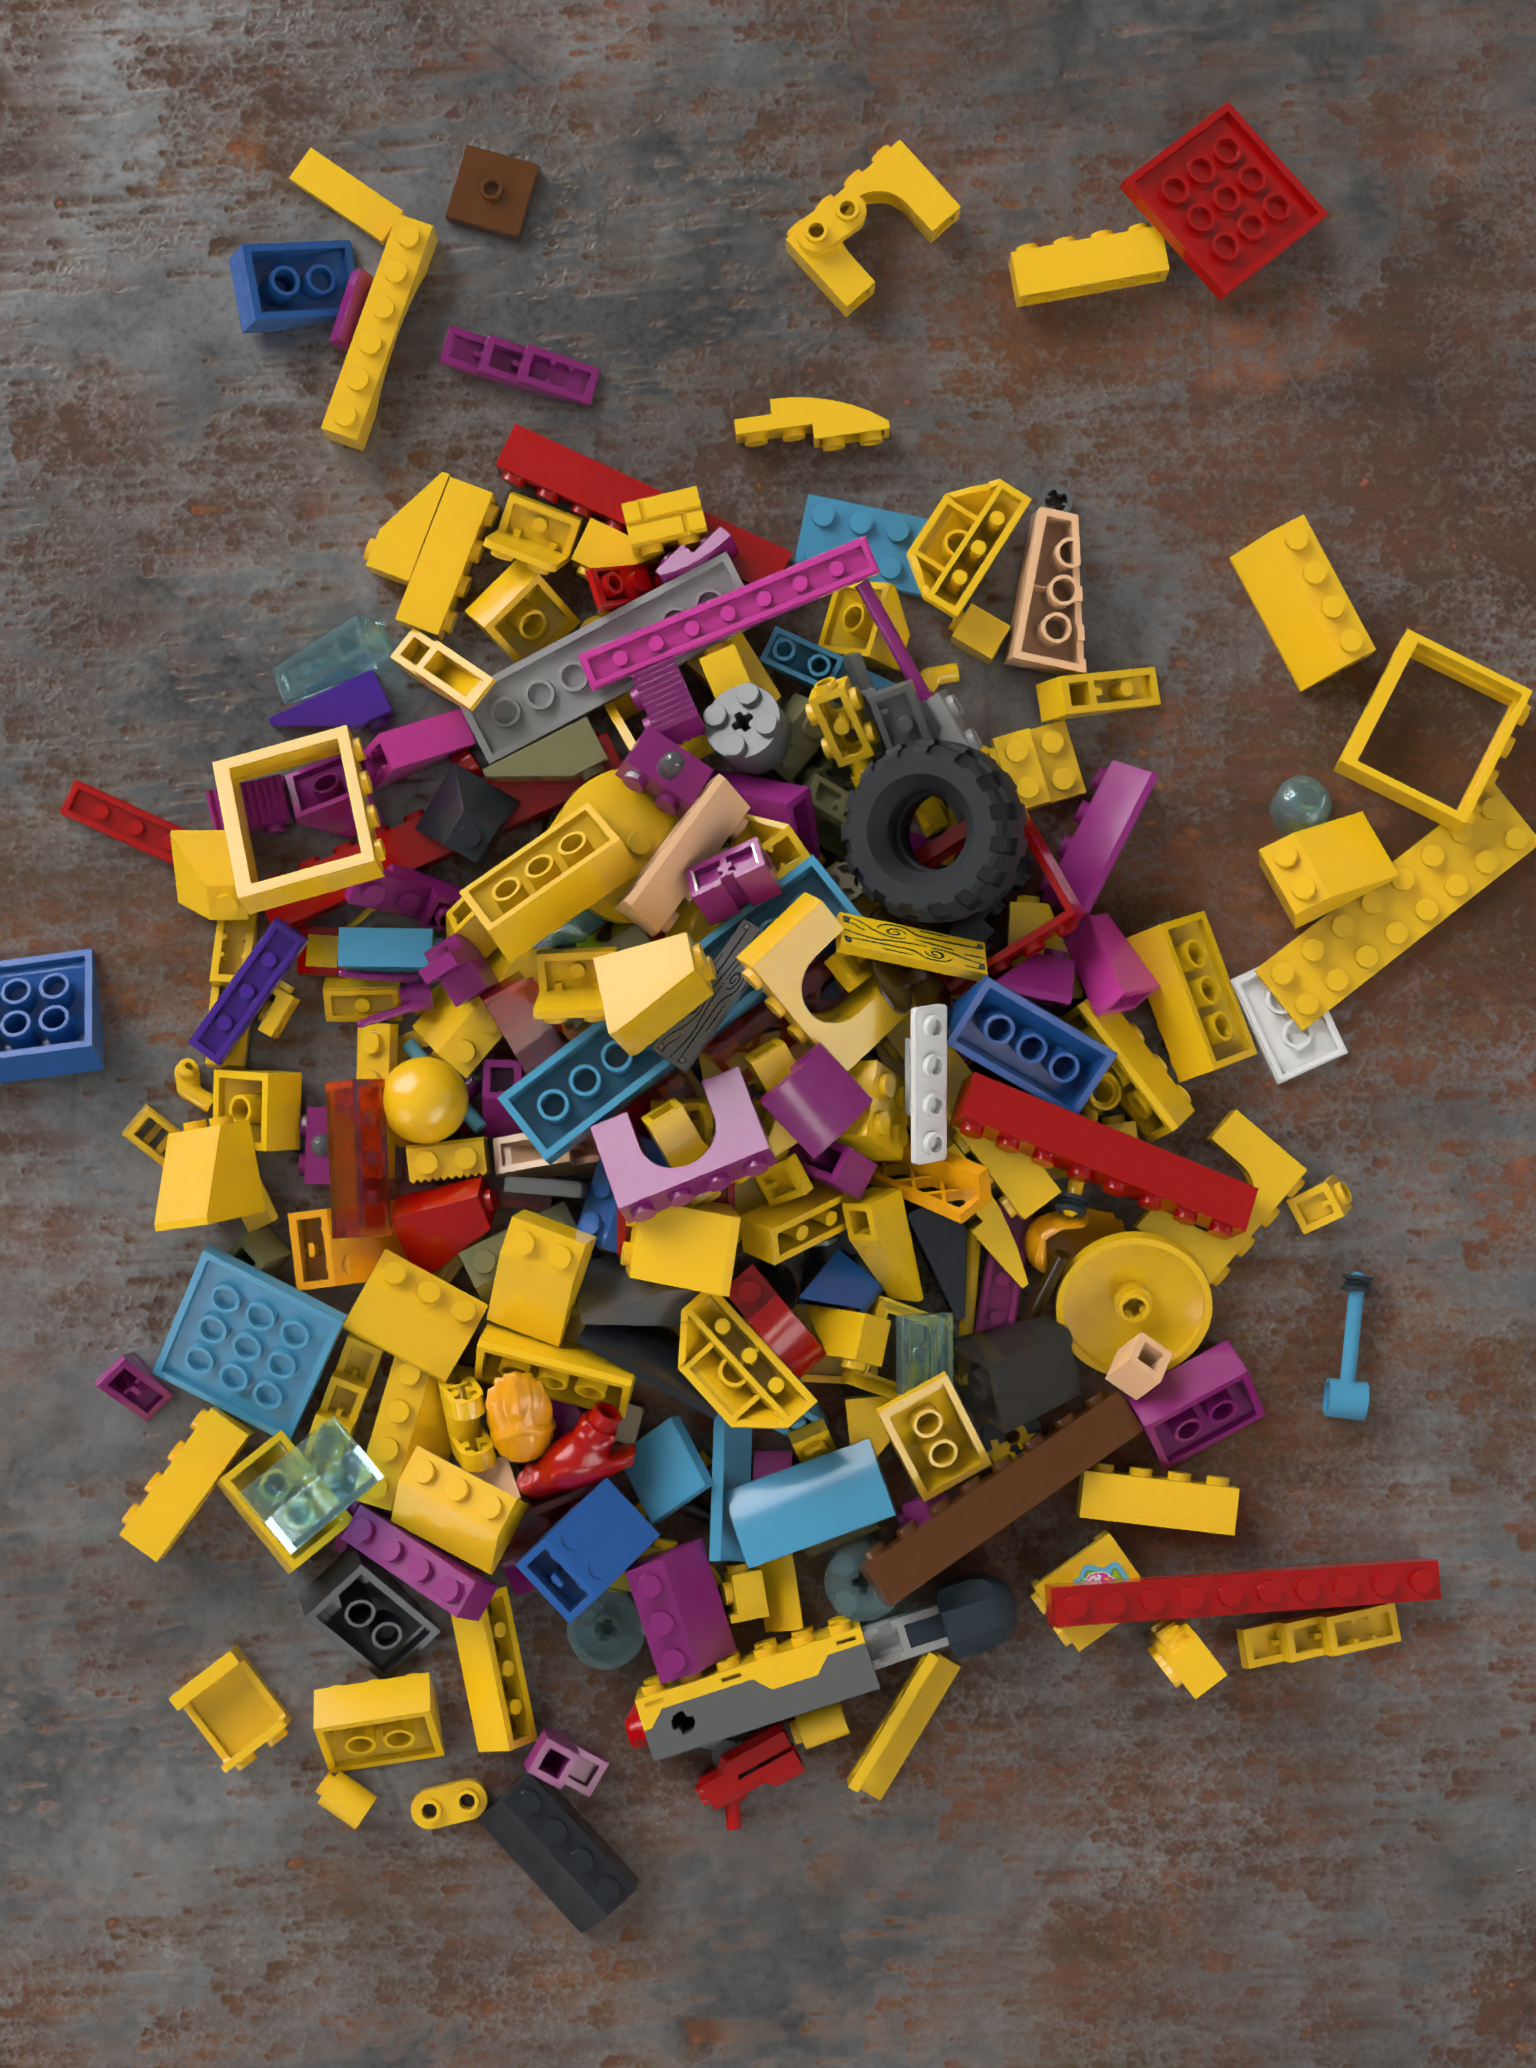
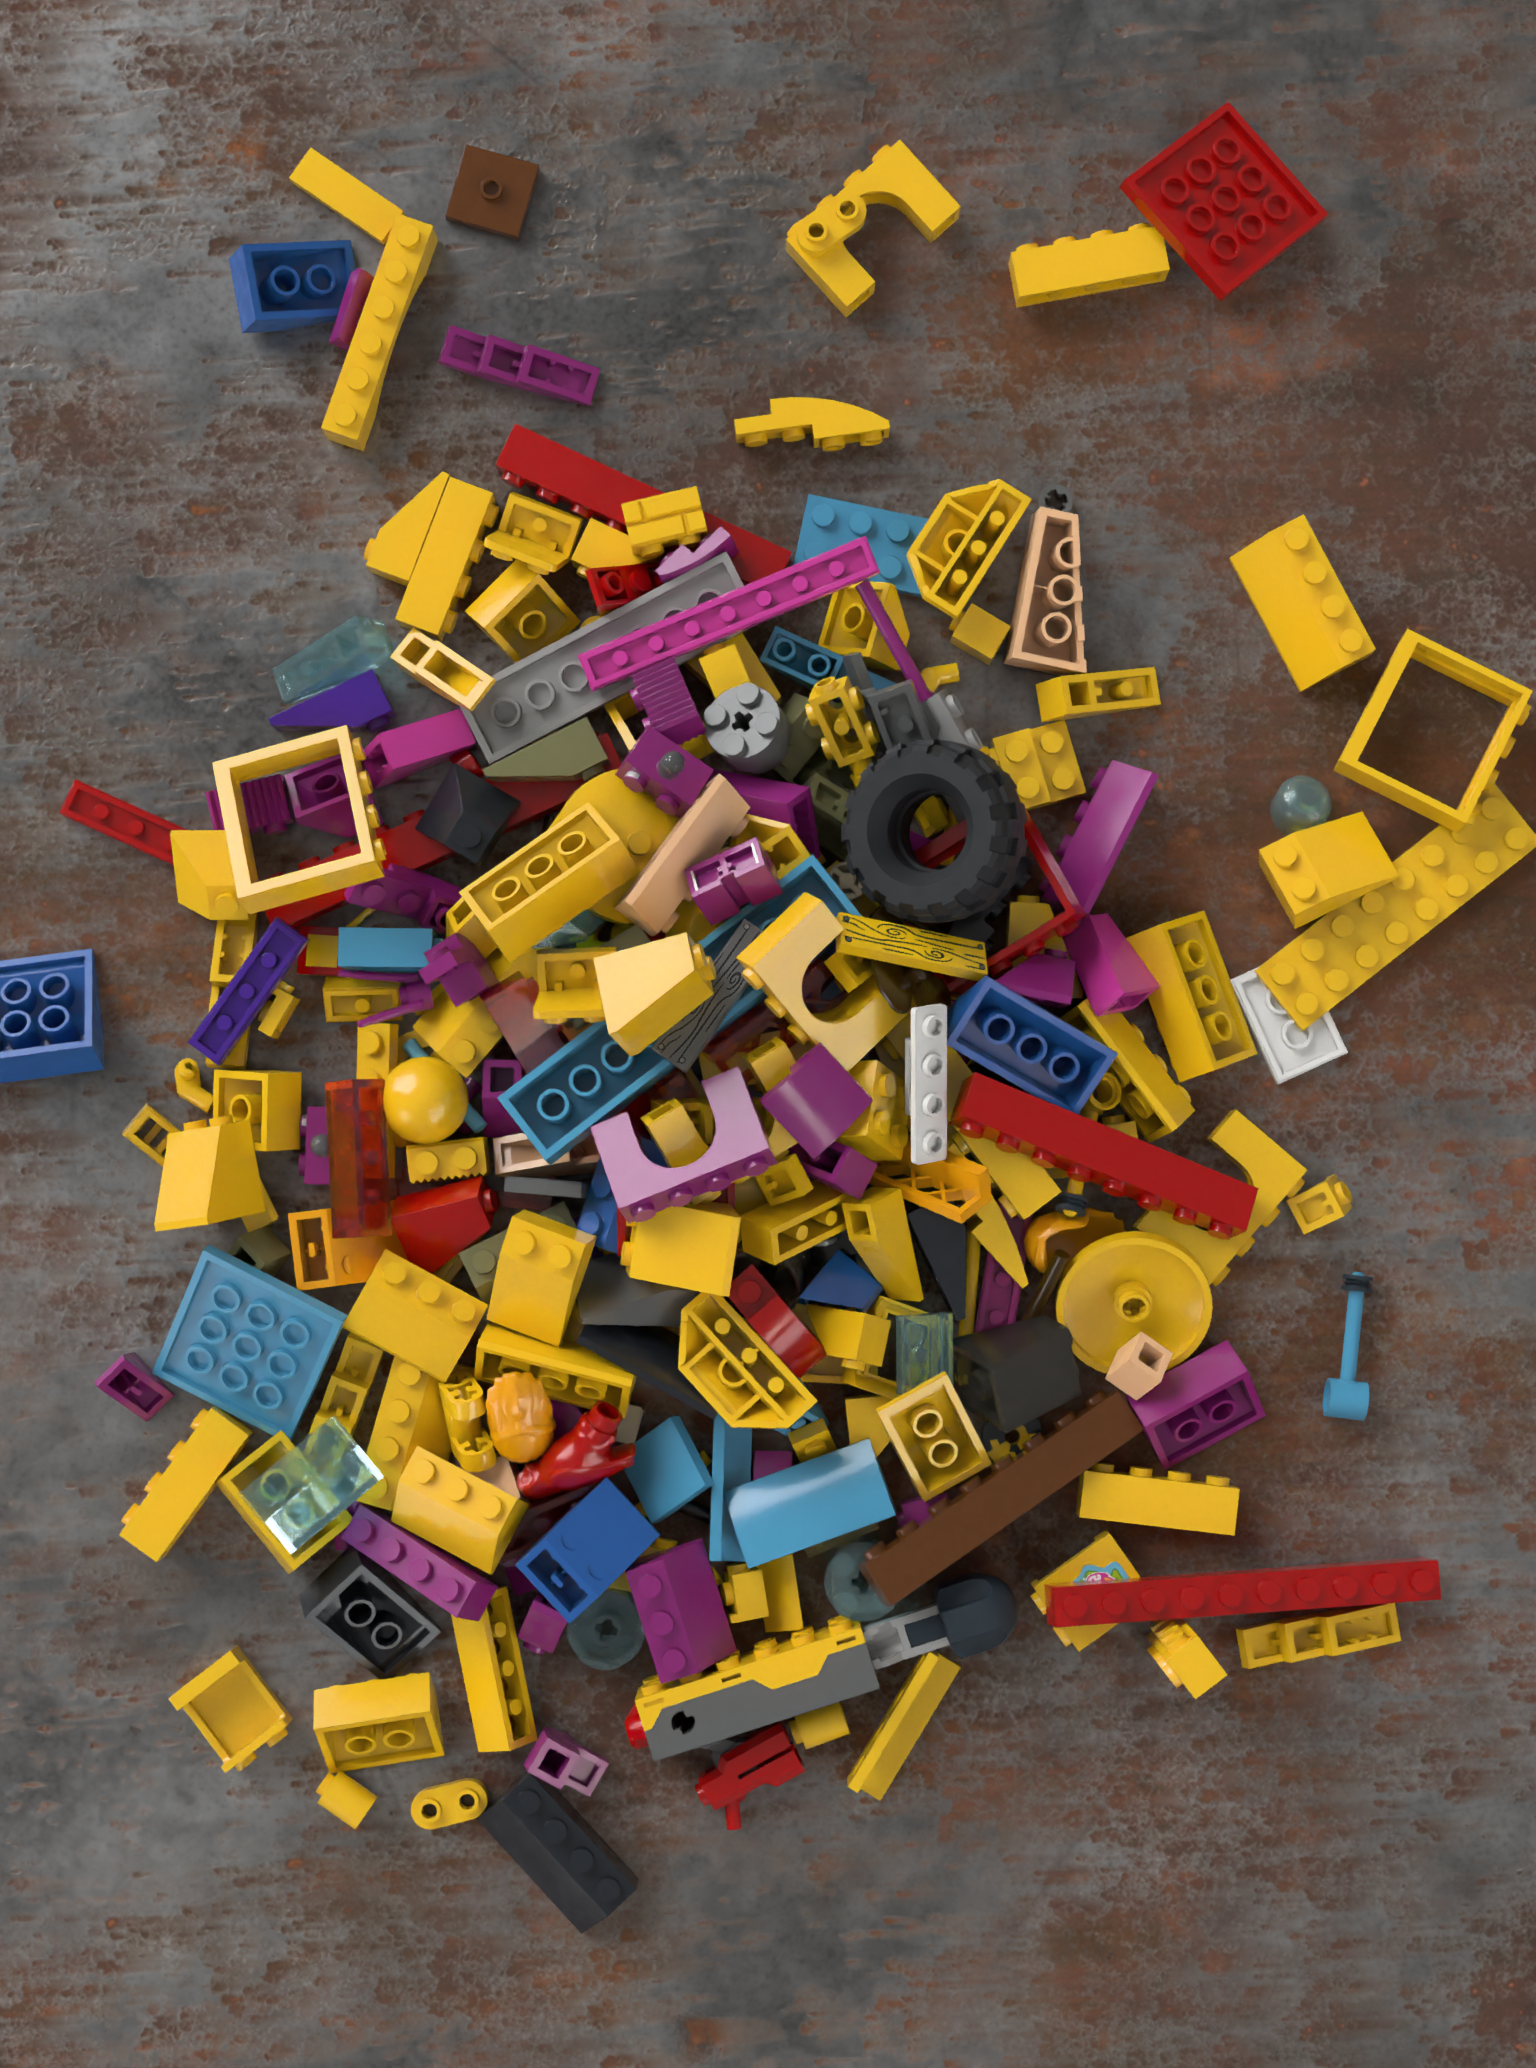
none -> magenta slope [517,1591,567,1655]

